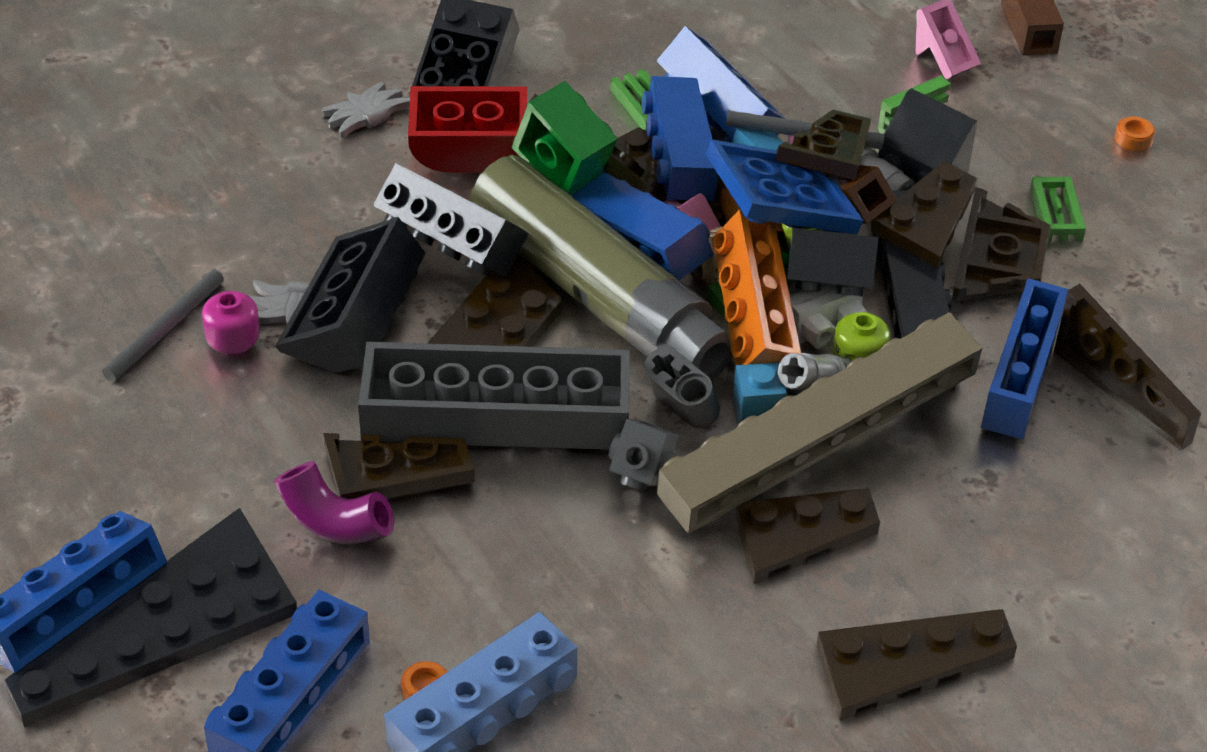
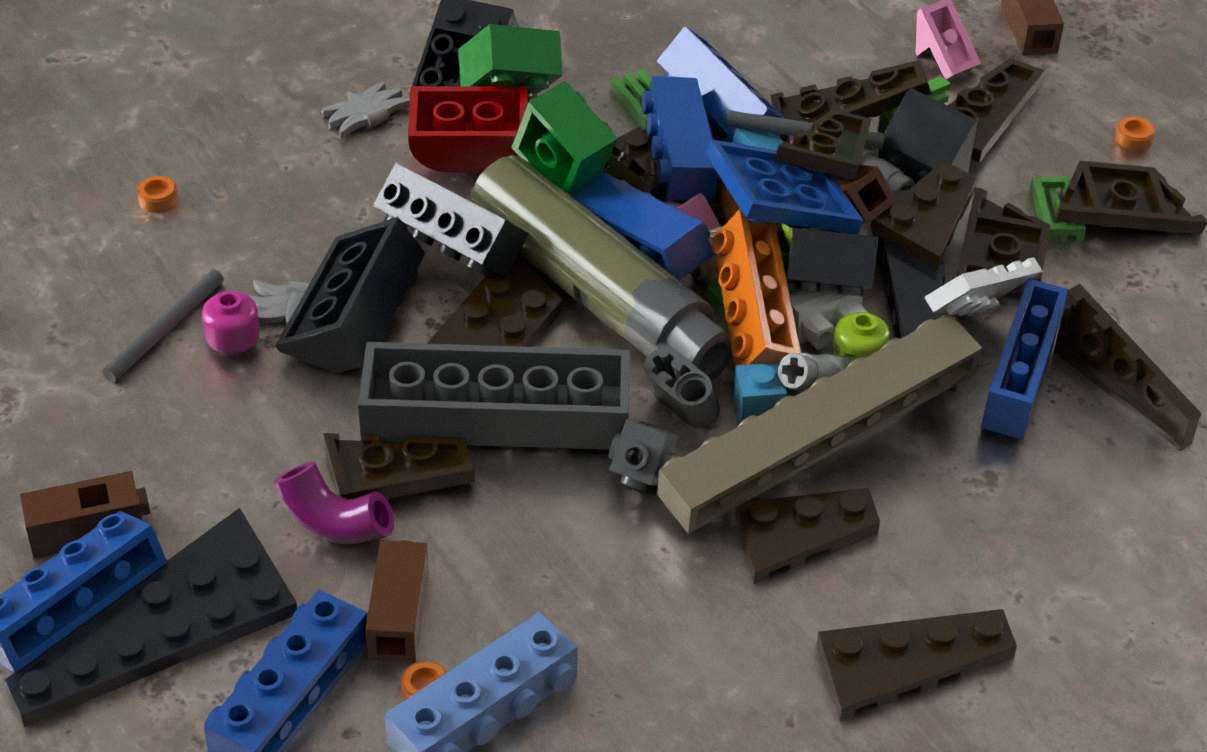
none -> reddish brown brick [20,471,151,558]
none -> orange tile [137,176,179,213]
none -> reddish brown brick [365,540,429,663]
none -> green brick [458,24,563,102]
none -> dark brown wing [770,60,932,142]
none -> white wing [924,257,1043,317]
none -> dark brown wing [943,58,1044,163]
none -> dark brown wing [1054,160,1207,235]

